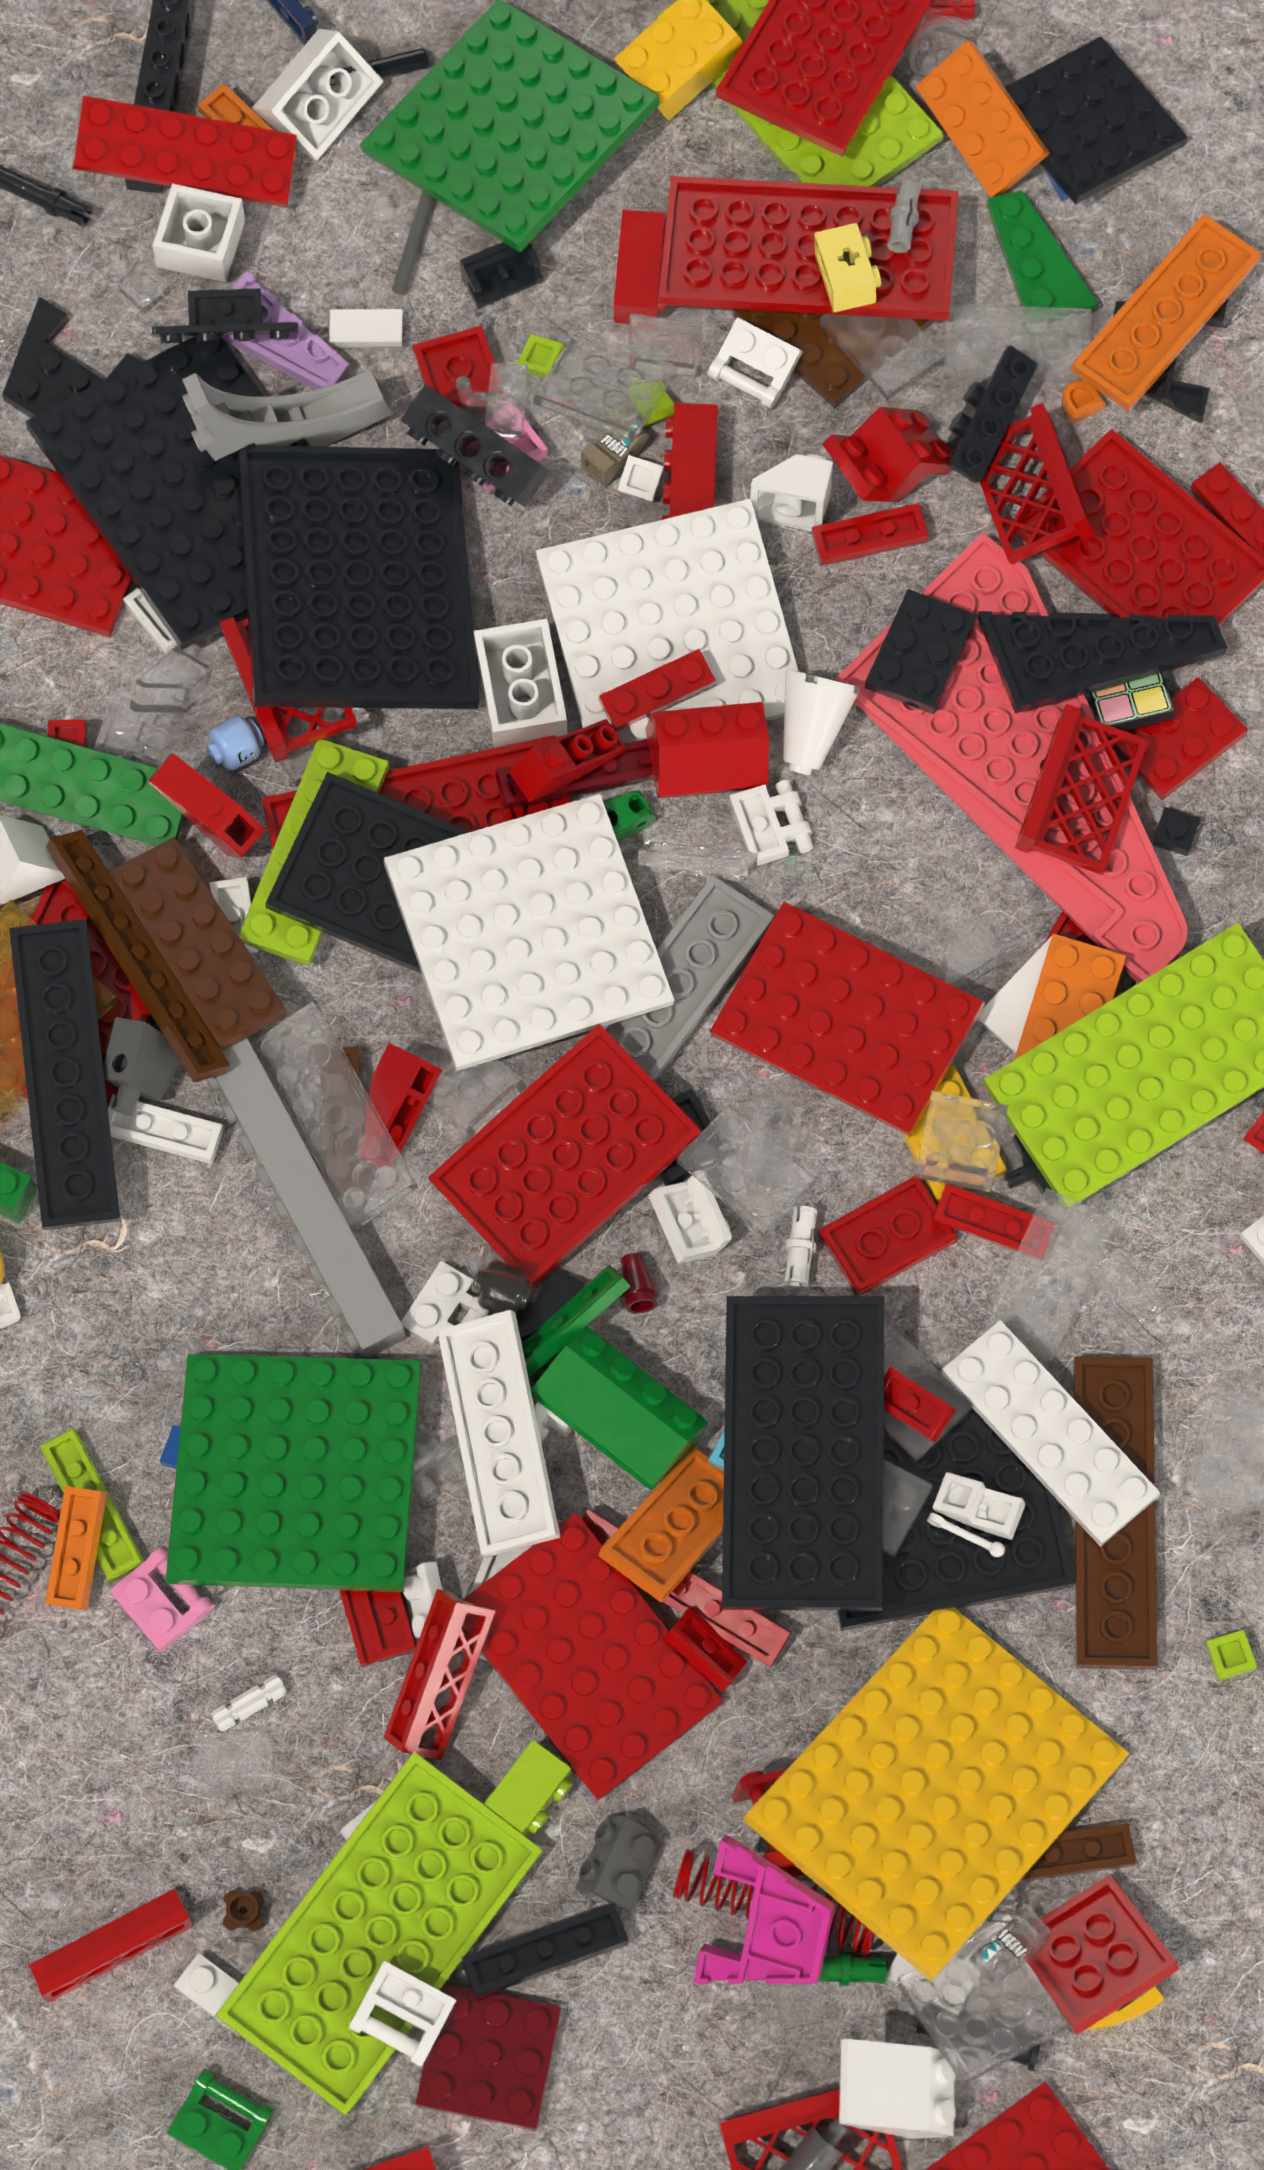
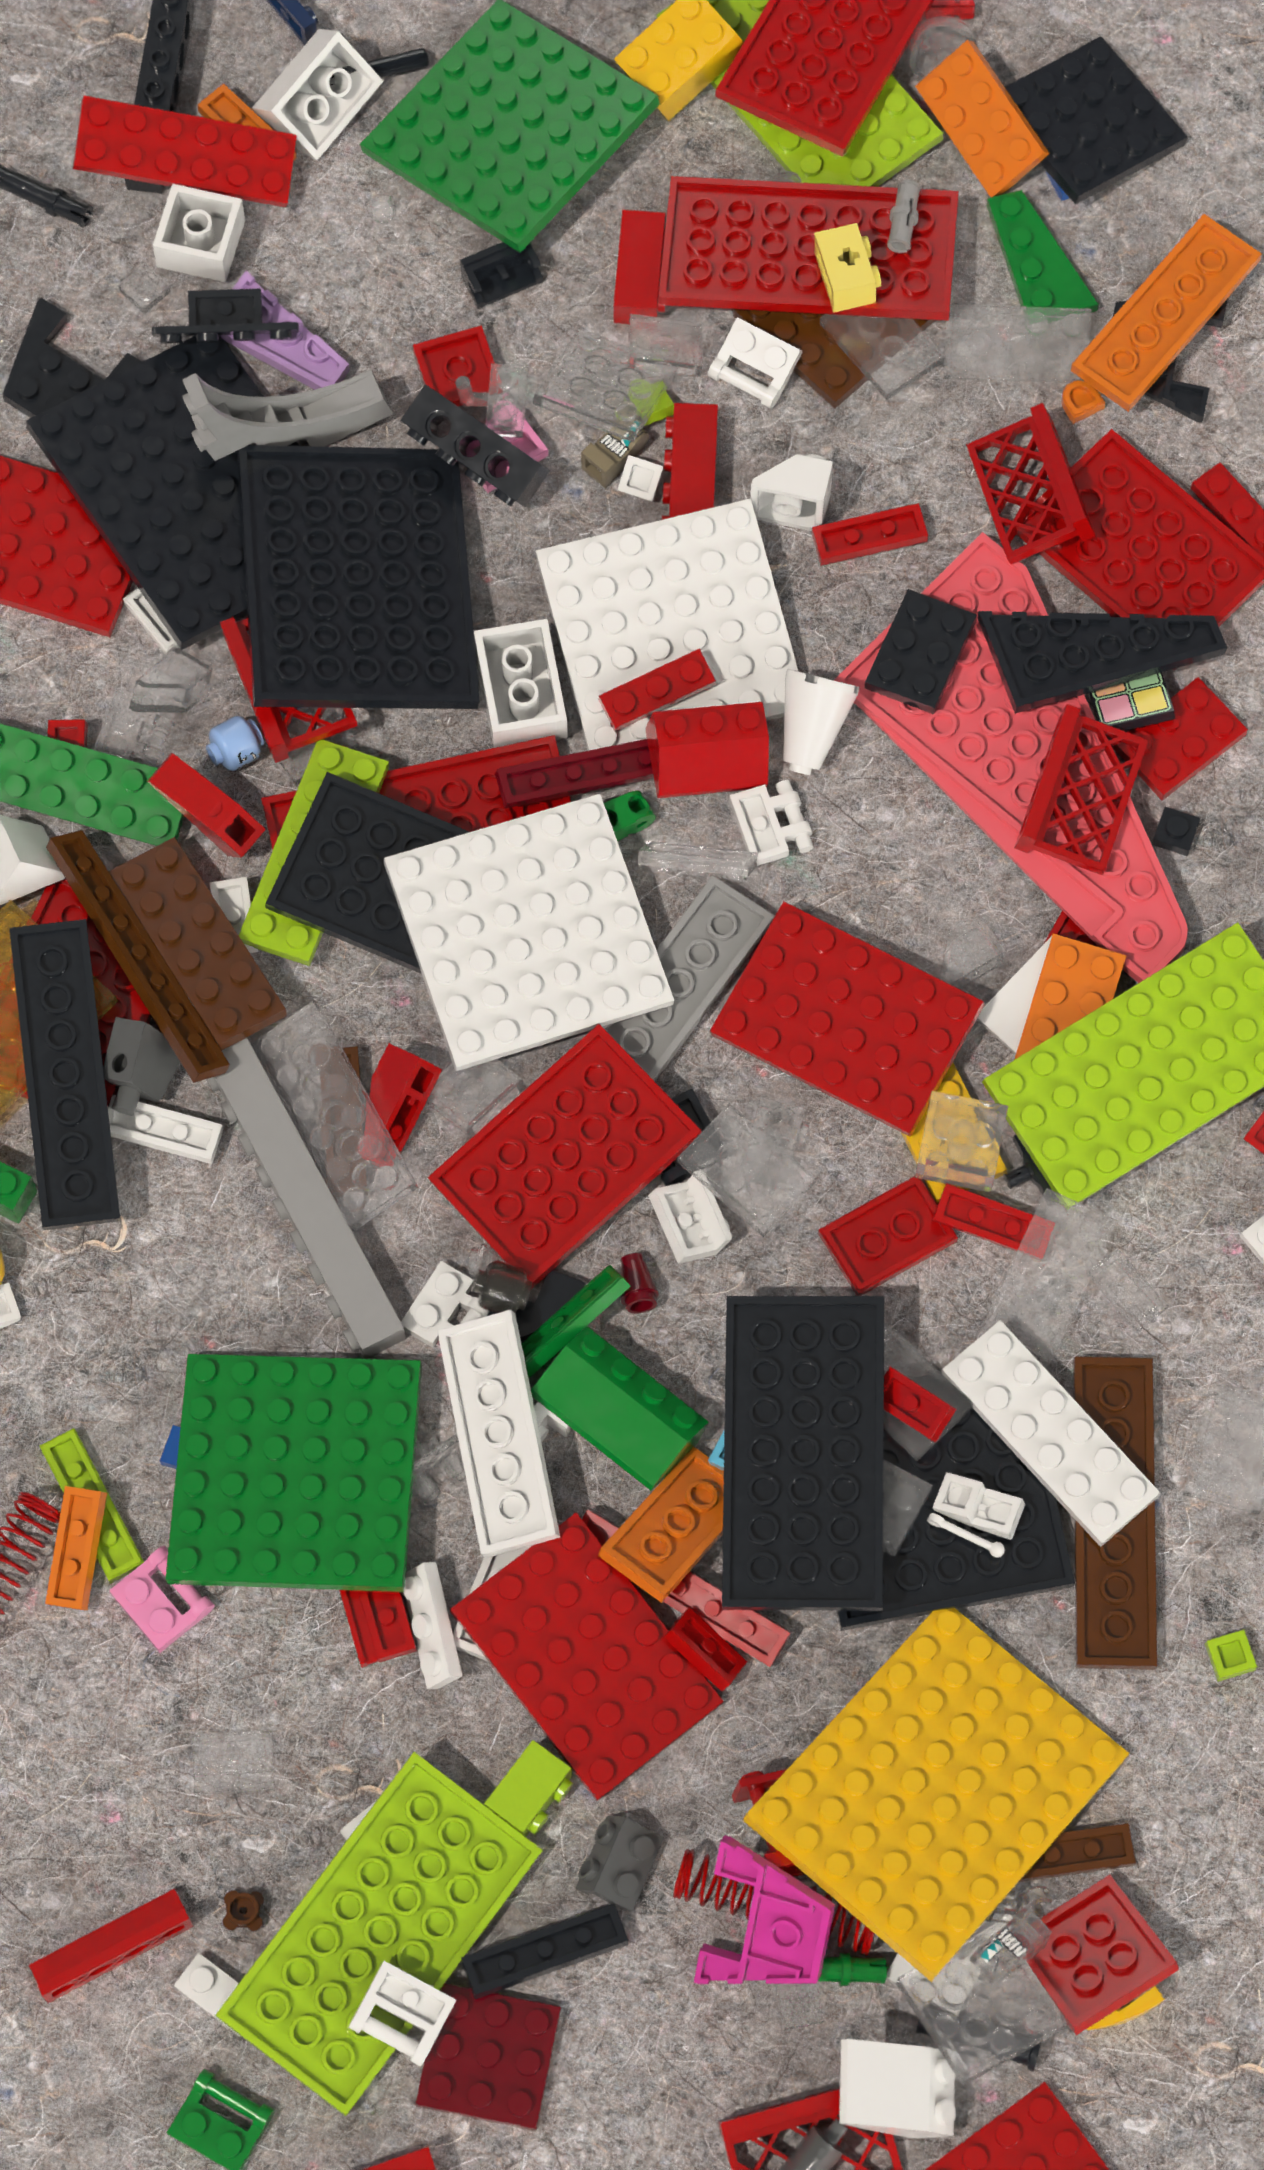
white axle [211,1675,287,1731] -> none
white tile [329,309,403,348] -> none
red fence [383,1589,495,1760] -> none
dark grey bar [392,191,435,295] -> none
red slope [509,719,627,802] -> none
lime plate [516,334,566,381] -> none
white pin [784,1206,818,1287] -> none
red bracket [822,406,953,503] -> none
black bracket [946,345,1038,484] -> none

